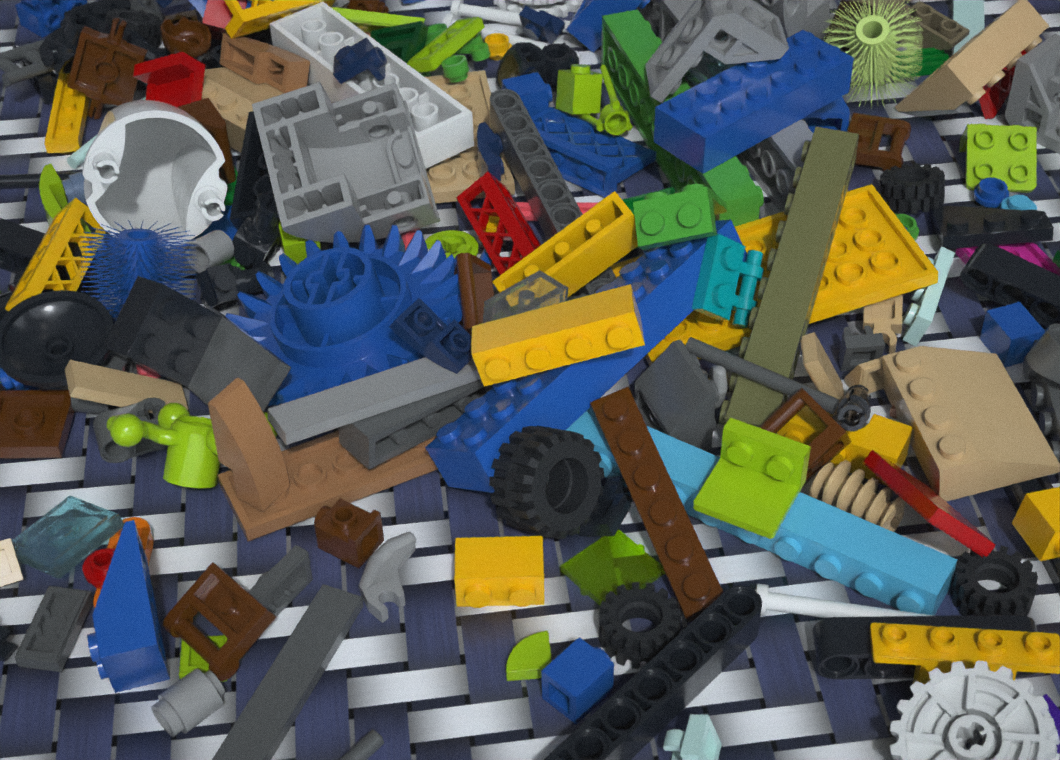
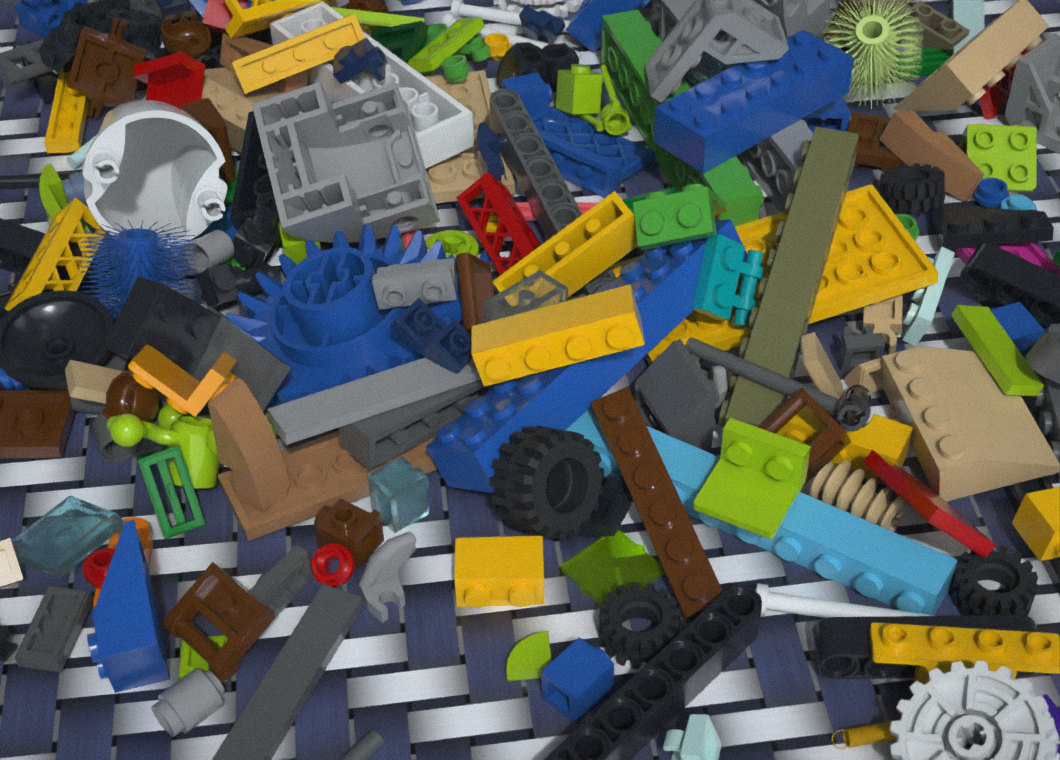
none -> reddish brown hair [102,371,159,423]
none -> light orange bracket [128,345,237,417]
none -> green tile [136,444,205,539]
none -> yellow fence [229,14,365,94]
none -> red plate [311,543,355,587]
none -> clear light blue brick [367,456,430,533]
none -> light grey bracket [372,258,457,310]
none -> yellow piece [832,720,898,749]
none -> medium nougat slope [880,111,984,202]
none -> lime tile [951,305,1044,396]

